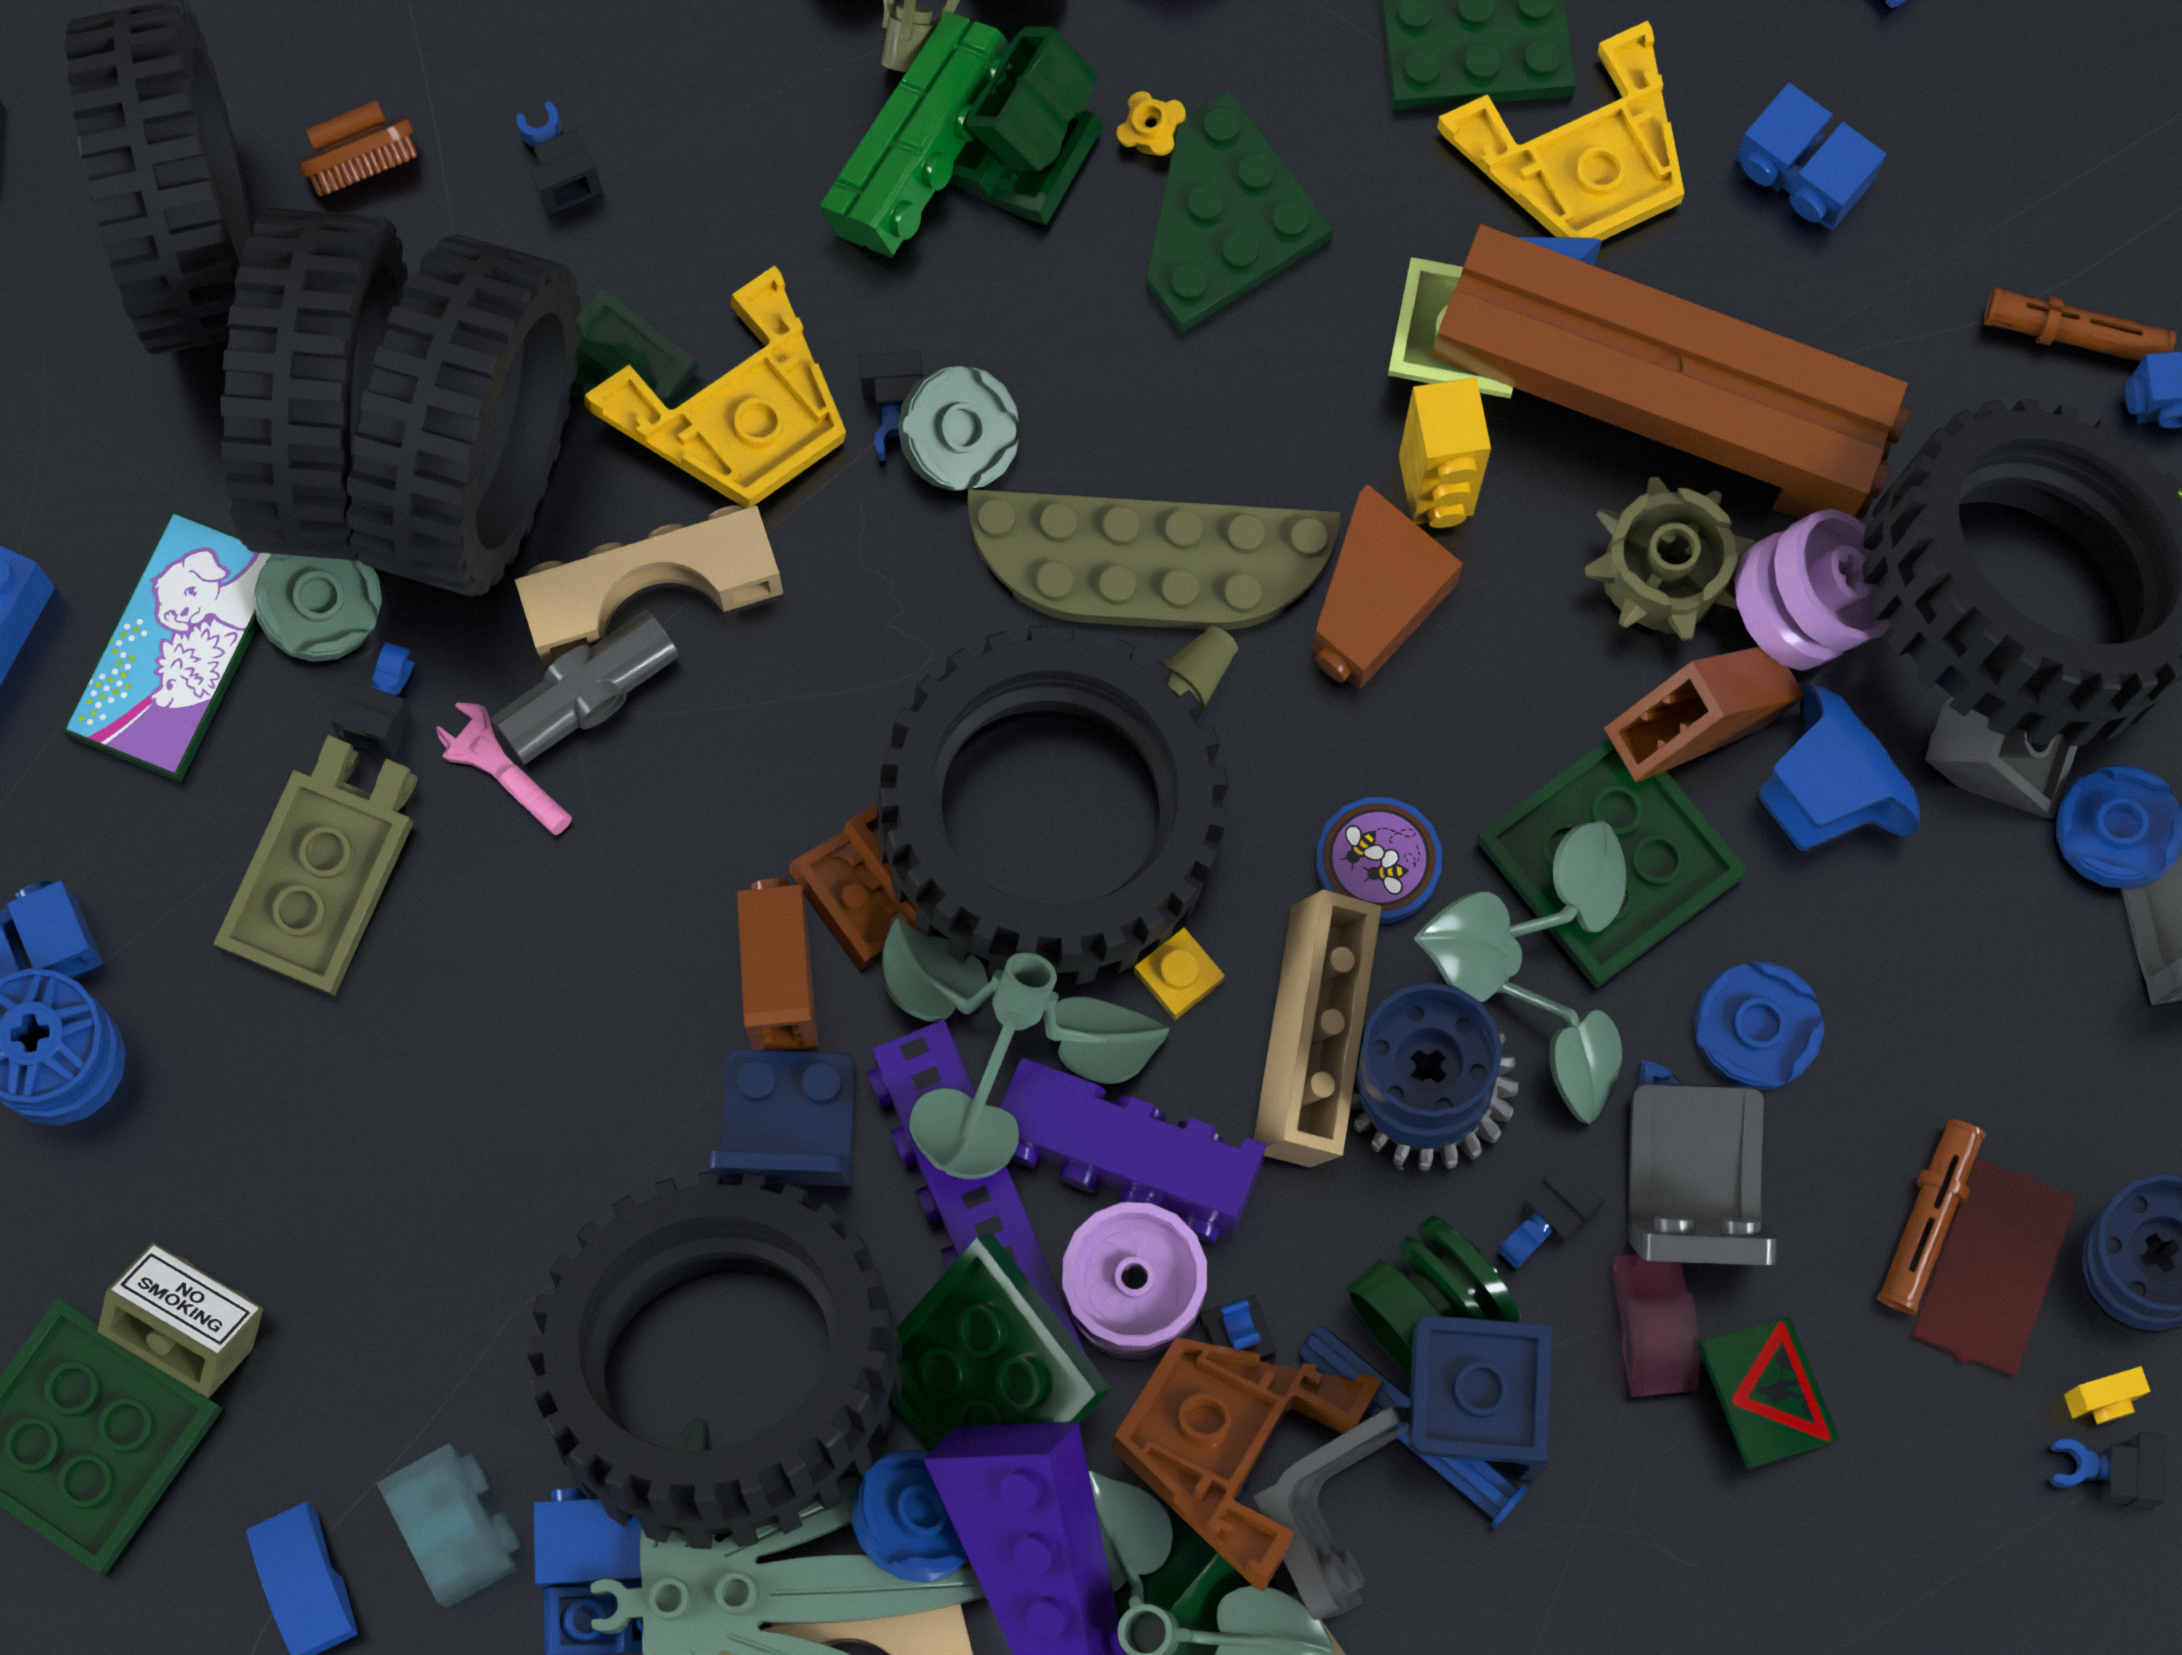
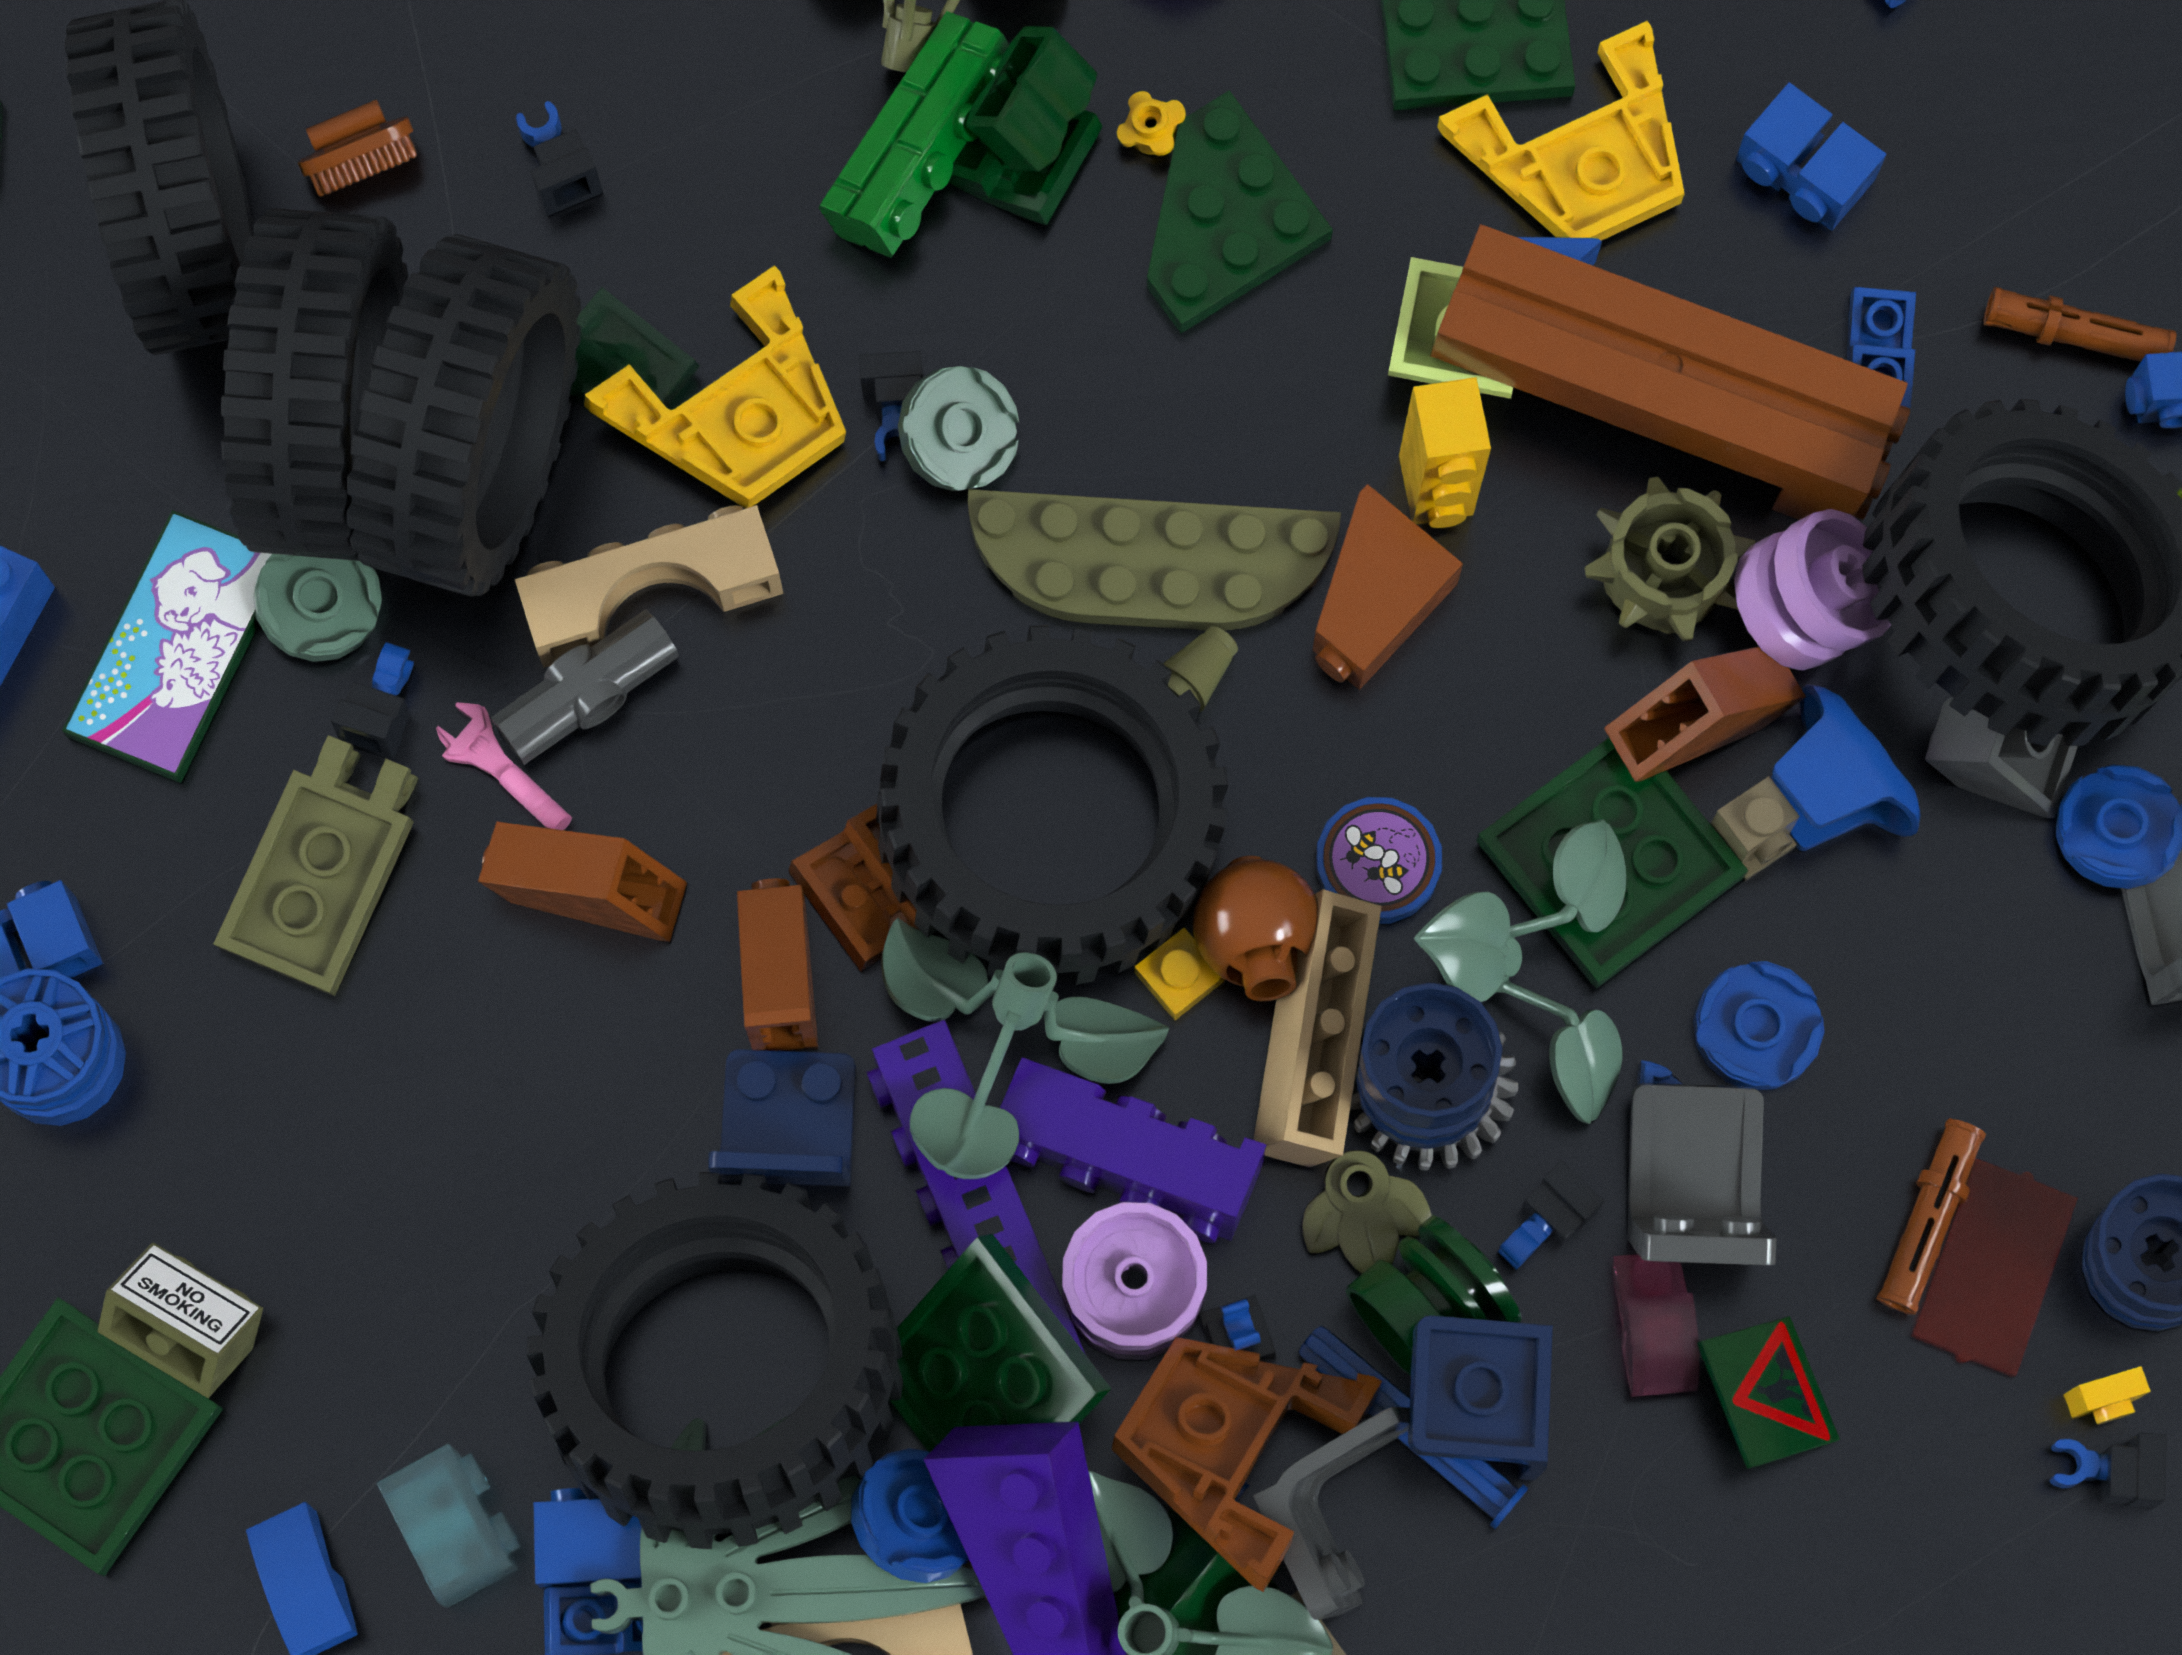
none -> dark orange slope [478,821,687,942]
none -> dark orange brick [1193,856,1318,1001]
none -> olive plate [1301,1150,1432,1273]
none -> dark tan brick [1710,776,1800,882]
none -> blue slope [1847,287,1916,409]

